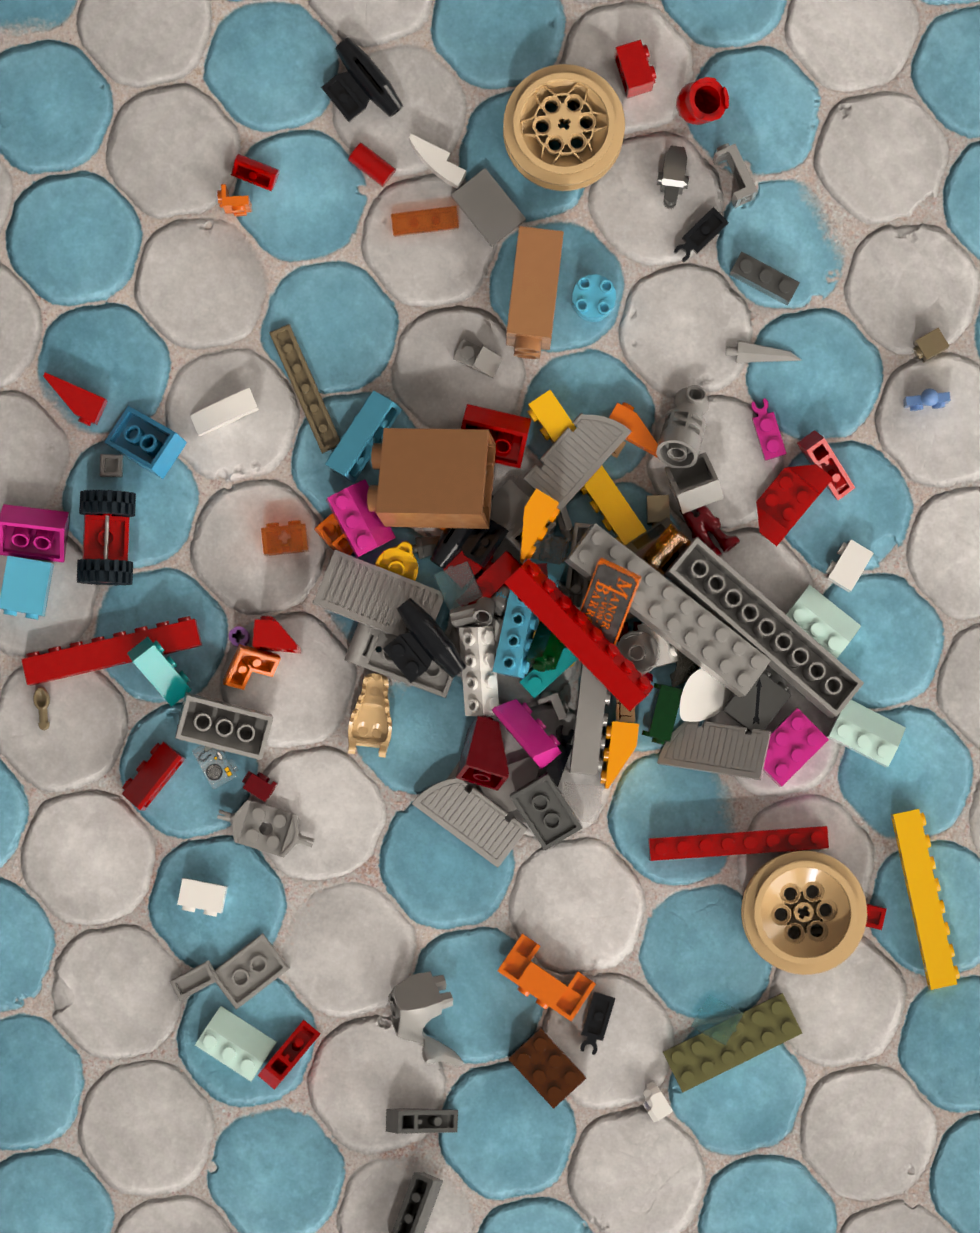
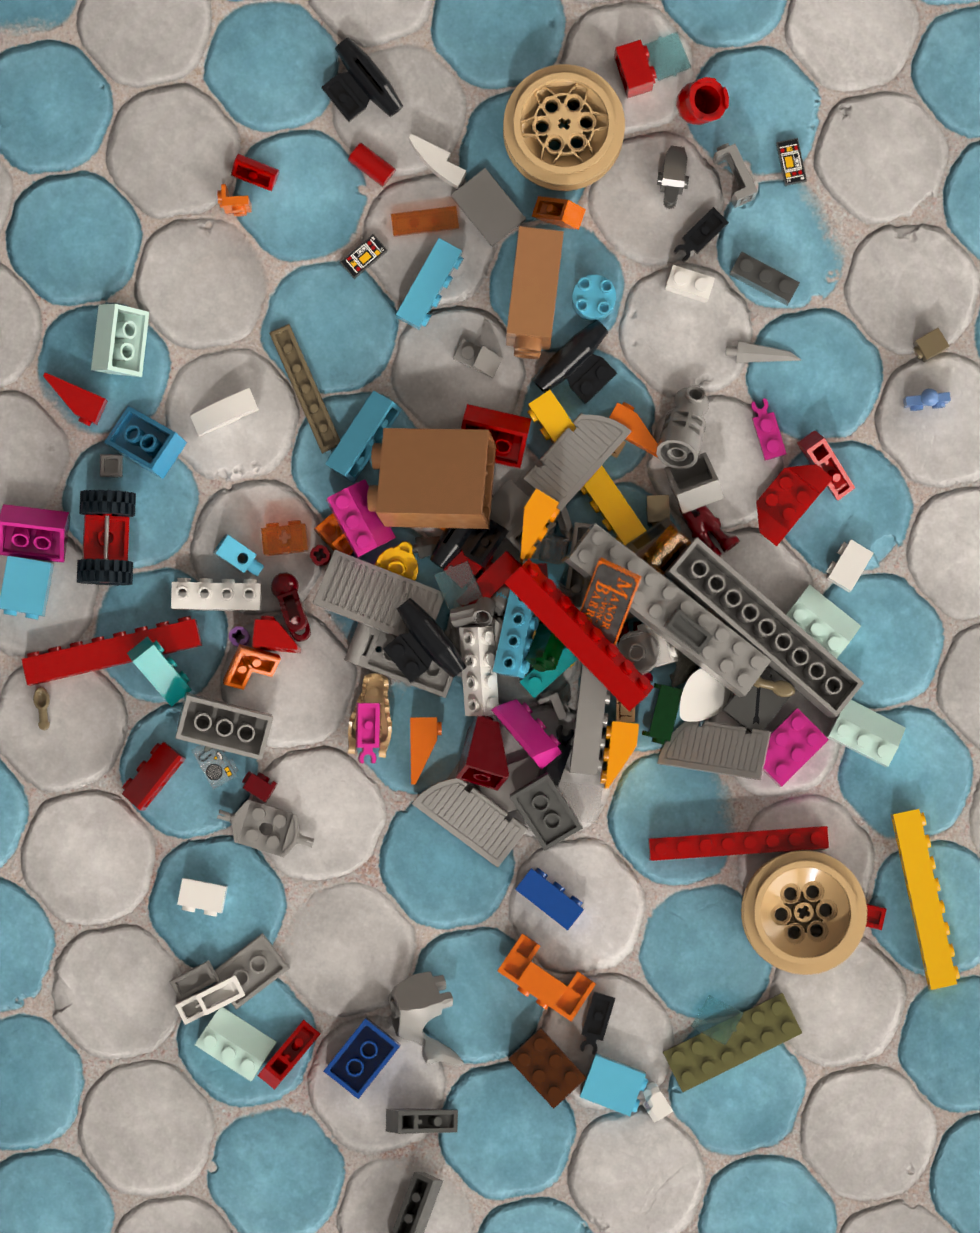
none -> light aqua slope [91,304,149,377]
none -> white brick [171,578,262,611]
none -> white slope [175,975,245,1025]
none -> medium azure torso [213,534,264,576]
none -> dark red piece [271,572,311,642]
none -> dark red bush [310,545,331,566]
none -> blue brick [323,1017,401,1099]
none -> tile [340,234,388,279]
none -> dark pink plate [356,703,380,763]
none -> medium azure brick [396,238,464,330]
none -> orange slope [410,717,442,785]
none -> blue brick [515,867,584,931]
none -> orange slope [531,196,586,230]
none -> black plate [533,320,617,404]
none -> medium azure brick [580,1053,648,1116]
none -> clear light blue piece [645,32,691,81]
none -> dark grey tile [663,608,713,654]
none -> white brick [665,265,715,303]
none -> dark tan piece [754,677,795,697]
none -> tile [776,138,807,186]

